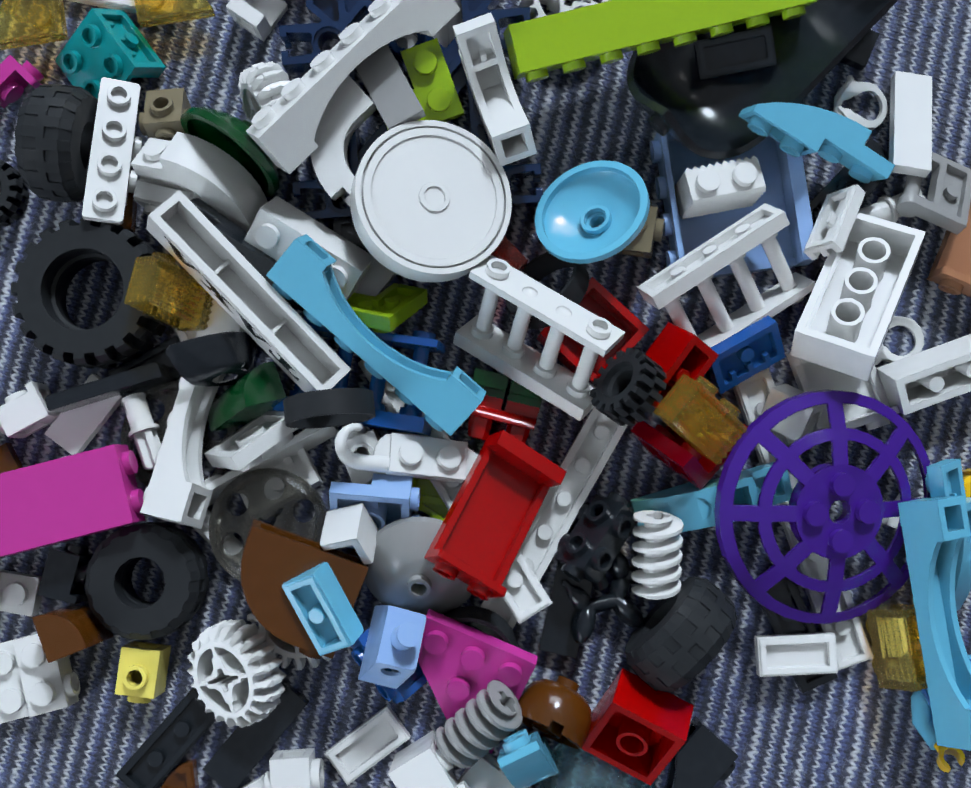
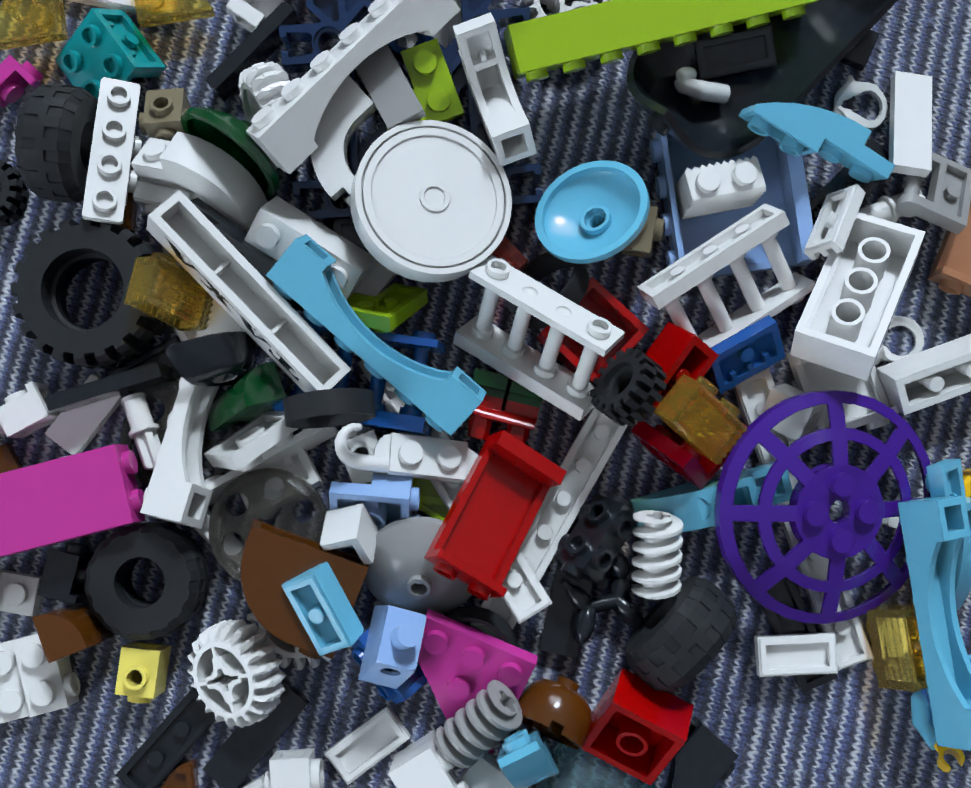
none -> black tile [206,1,301,102]
none -> white arm [674,67,731,104]

